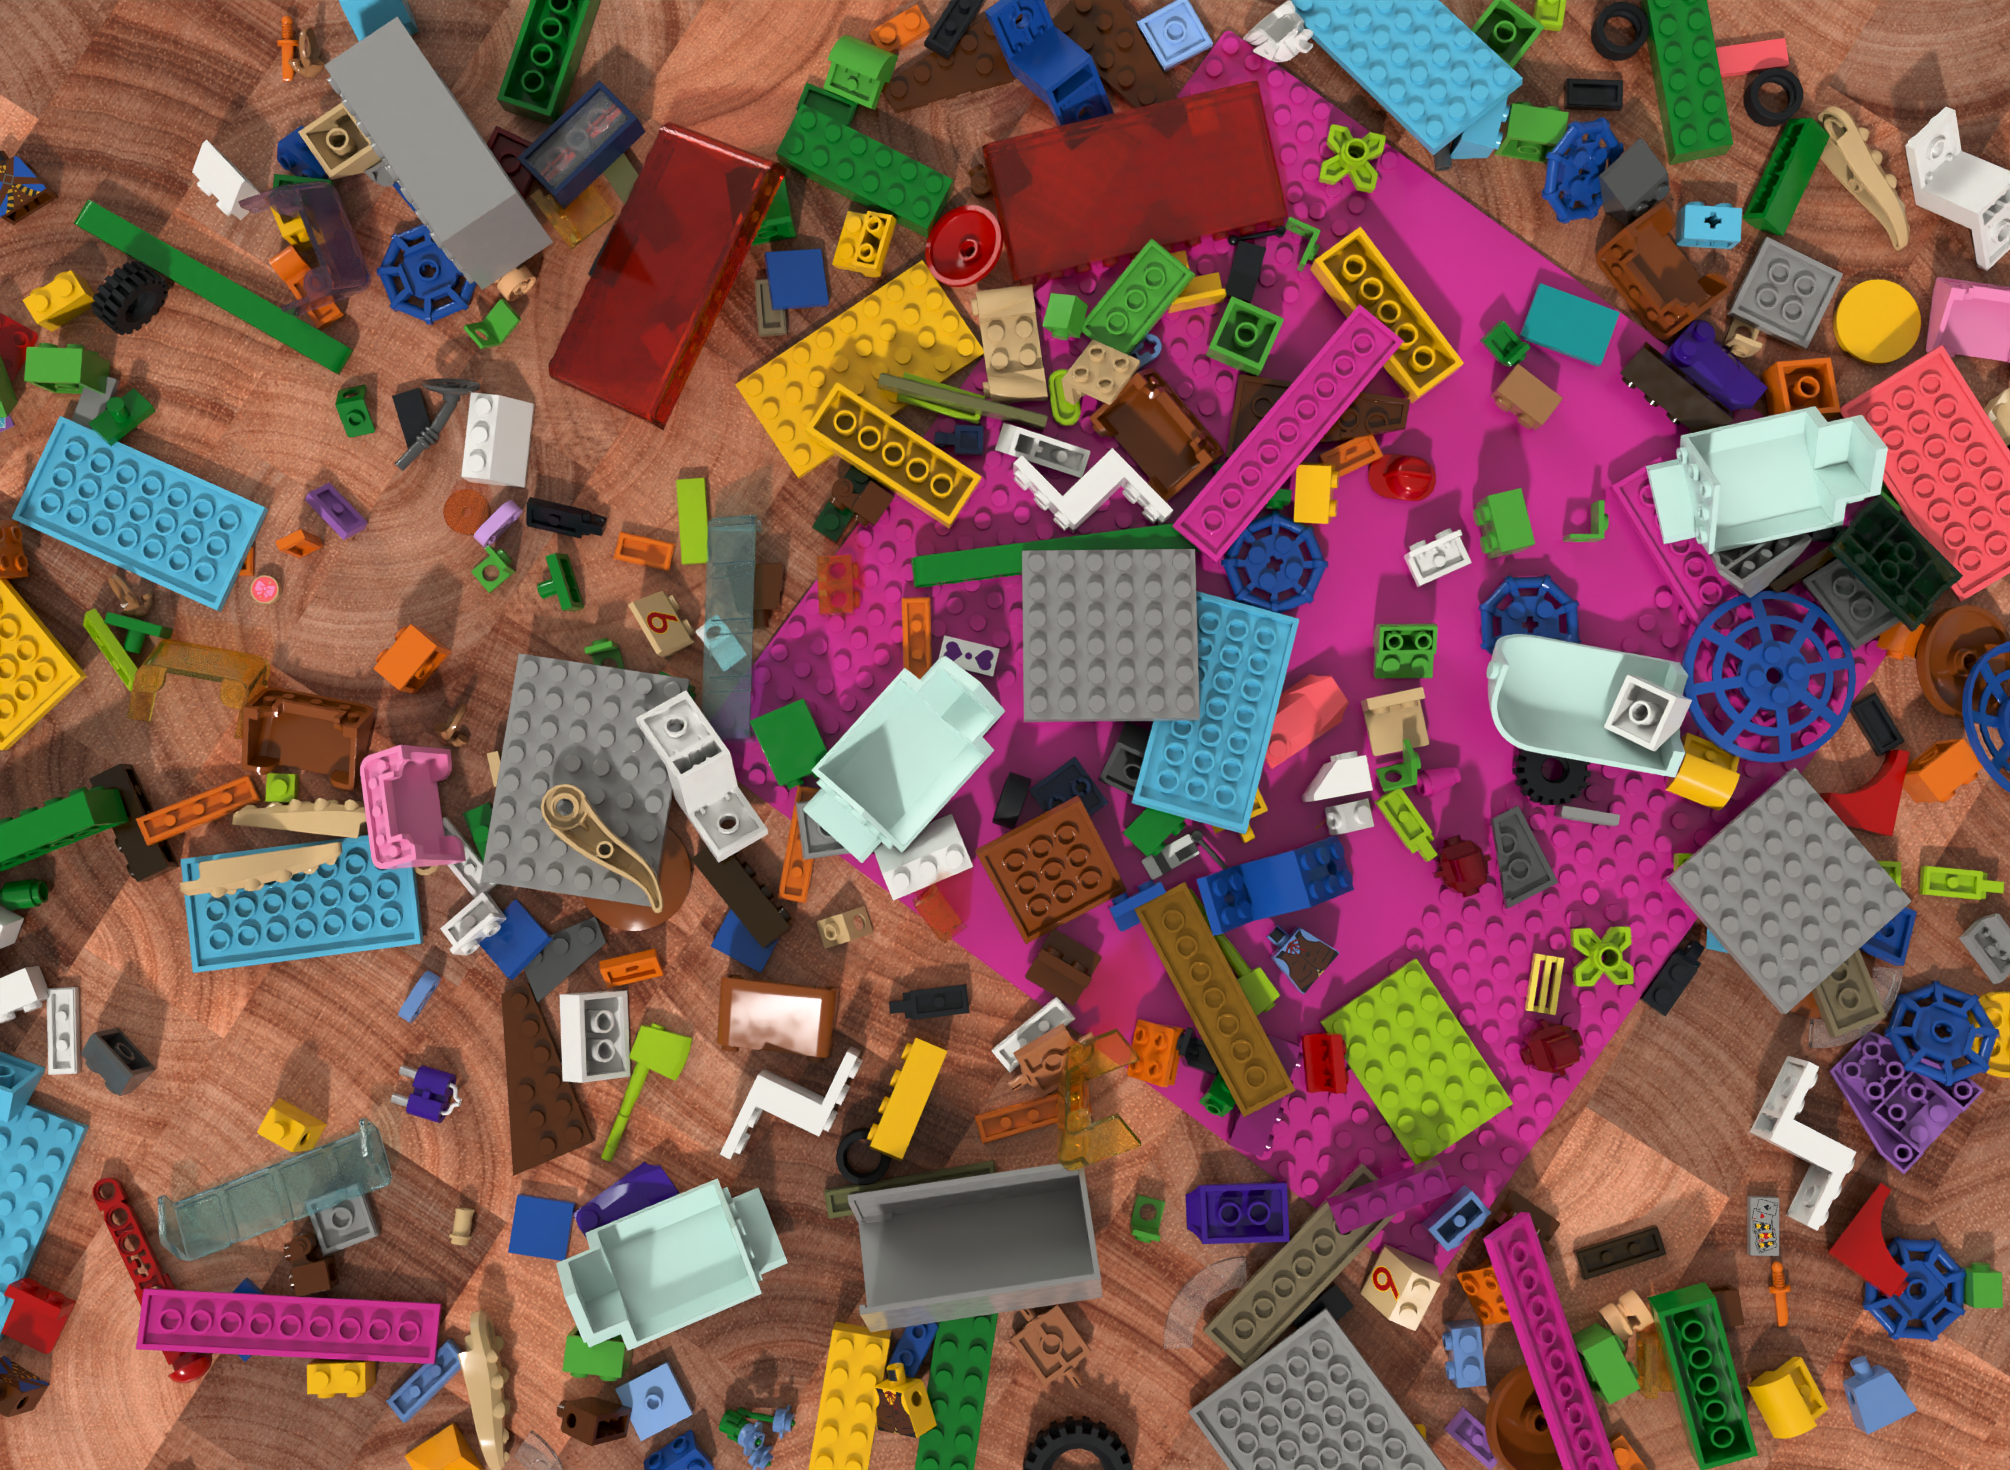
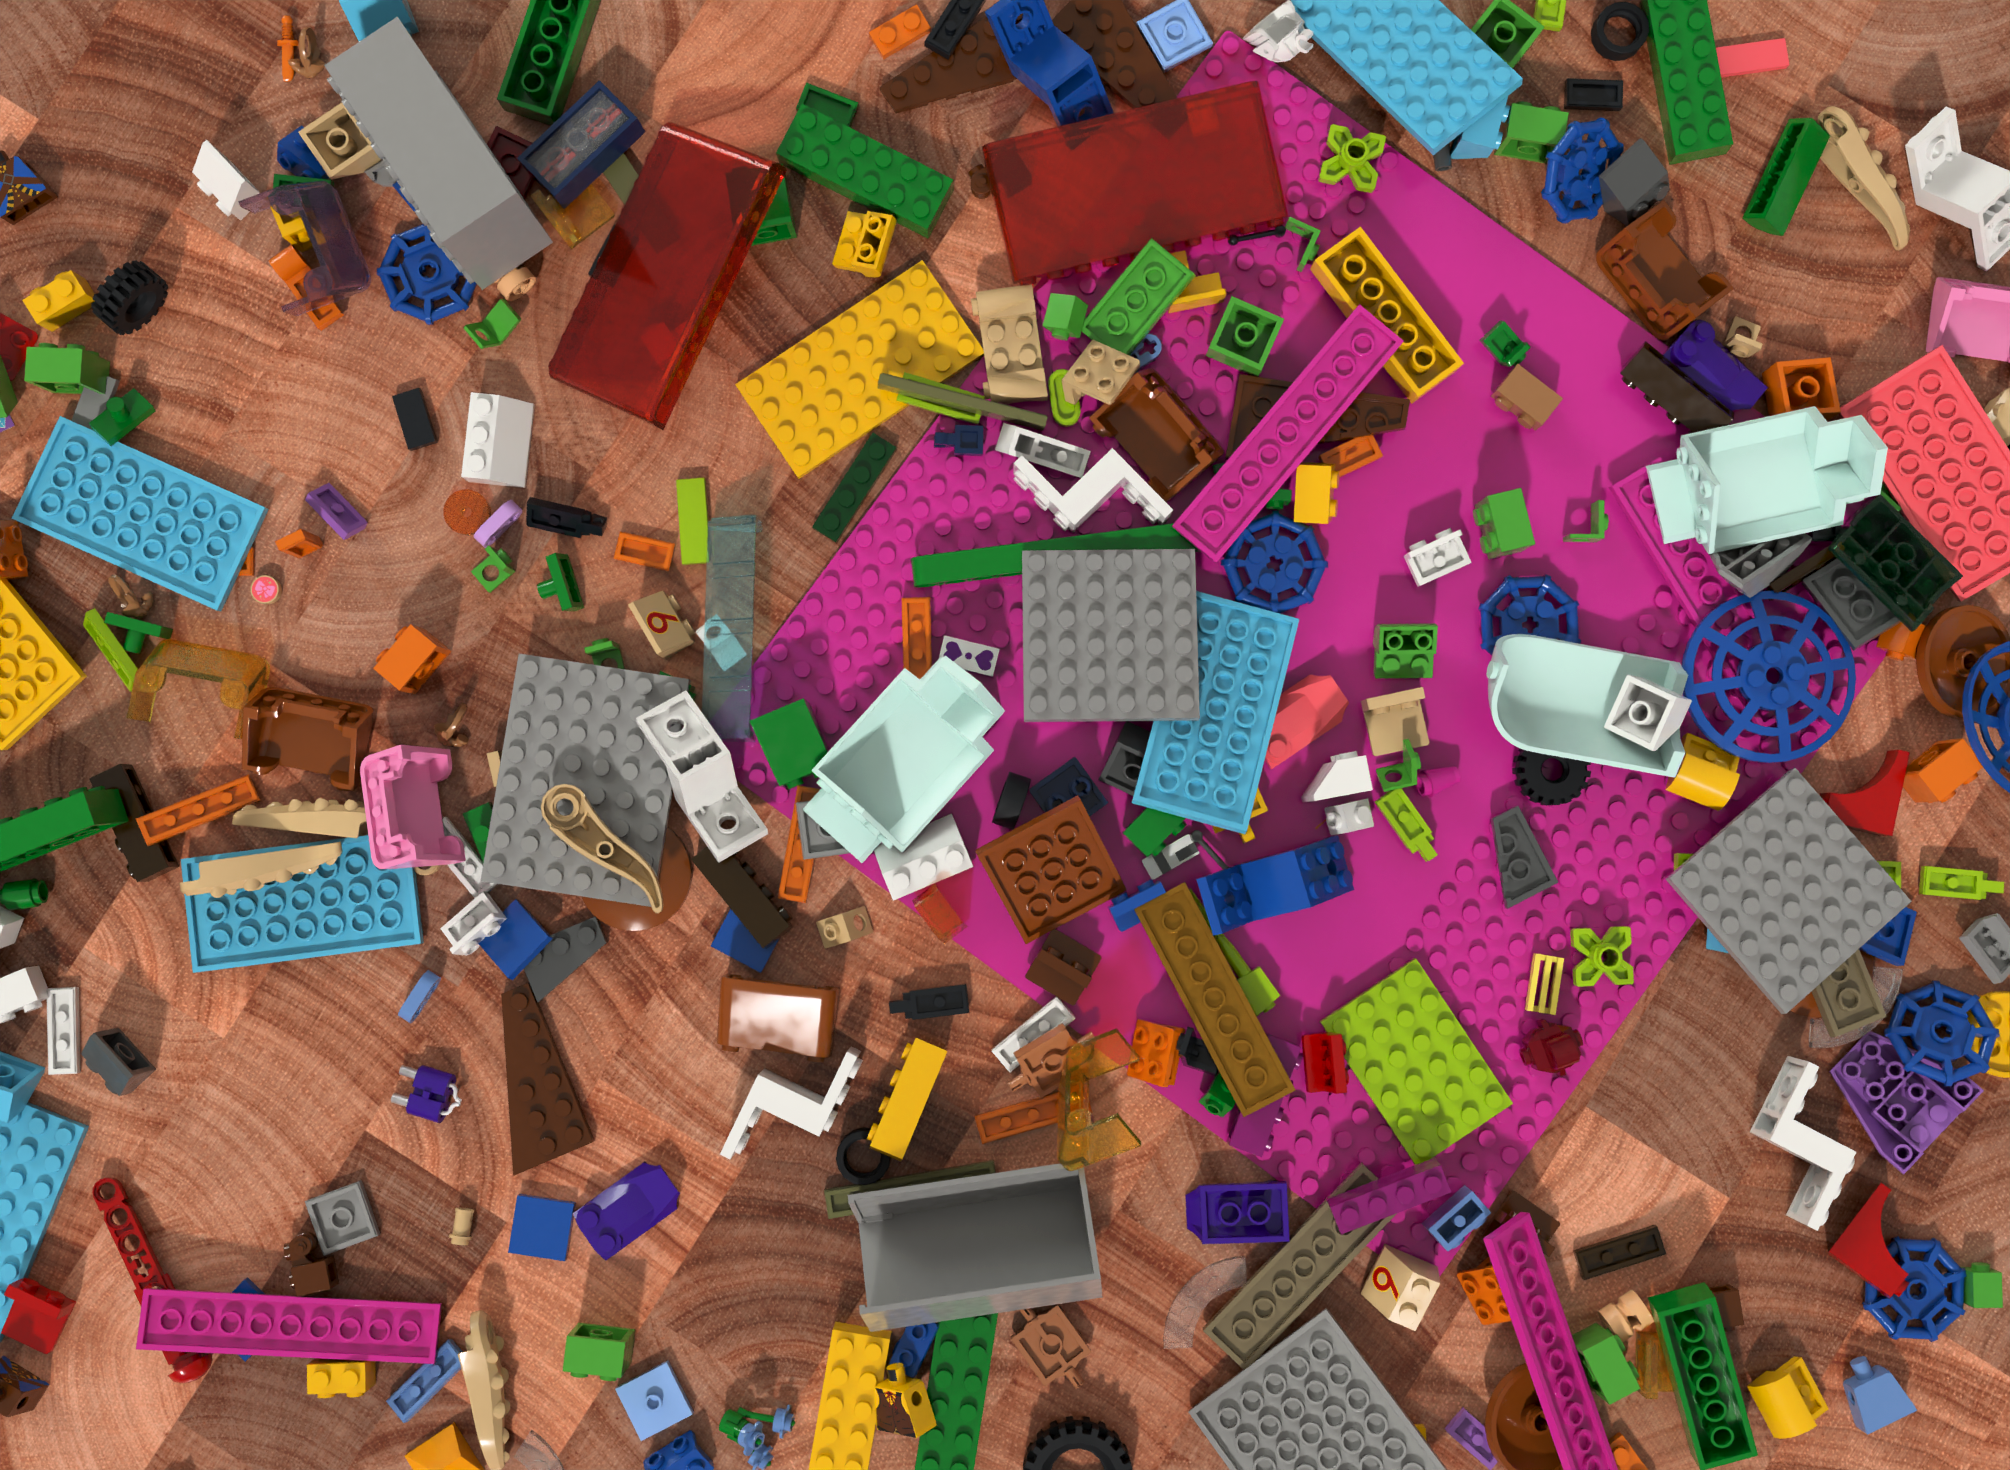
green beam [73,199,353,375] -> none
clear light blue piece [158,1117,392,1262] -> none
yellow torso [257,1098,327,1152] -> none
lime plate [265,773,299,802] -> none
green bracket [335,385,375,438] -> none
dark grey dish [394,378,481,471] -> none
light aqua panel [556,1178,788,1351] -> none
reddish brown torso [557,1397,632,1446] -> none
white slope [559,990,631,1083] -> none
orange plate [599,949,663,988] -> none
lime piece [601,1022,692,1162] -> none
reddish brown torso [728,563,785,629] -> none
dark tan tile [754,278,788,337] -> none
blue tile [764,249,829,310] -> none
yellow brick [805,382,982,529] -> none
clear orange brick [817,555,860,617] -> none
bright green brick [823,35,899,110] -> none
reddish brown brick [829,478,894,528] -> none
red dish [925,205,1004,287] -> none
bright green bracket [1129,1194,1165,1243] -> none
black tile [1225,240,1266,304] -> none
torso [1266,924,1339,994] -> none
black tile [1292,1283,1354,1329] -> none
red piece [1368,454,1436,501] -> none
dark red piece [1432,835,1491,898] -> none
medium blue brick [1442,1319,1486,1388] -> none
teal tile [1519,283,1620,367] -> none
light grey tile [1554,805,1620,826] -> none
black hinge [1640,940,1705,1016] -> none
medium azure brick [1675,202,1742,249] -> none
light grey plate [1727,237,1843,351] -> none
black tyre [1744,68,1803,127] -> none
light grey tile [1747,1196,1779,1256] -> none
orange piece [1768,1262,1791,1327] -> none
yellow tile [1833,279,1921,365] -> none
black tile [1850,693,1905,756] -> none

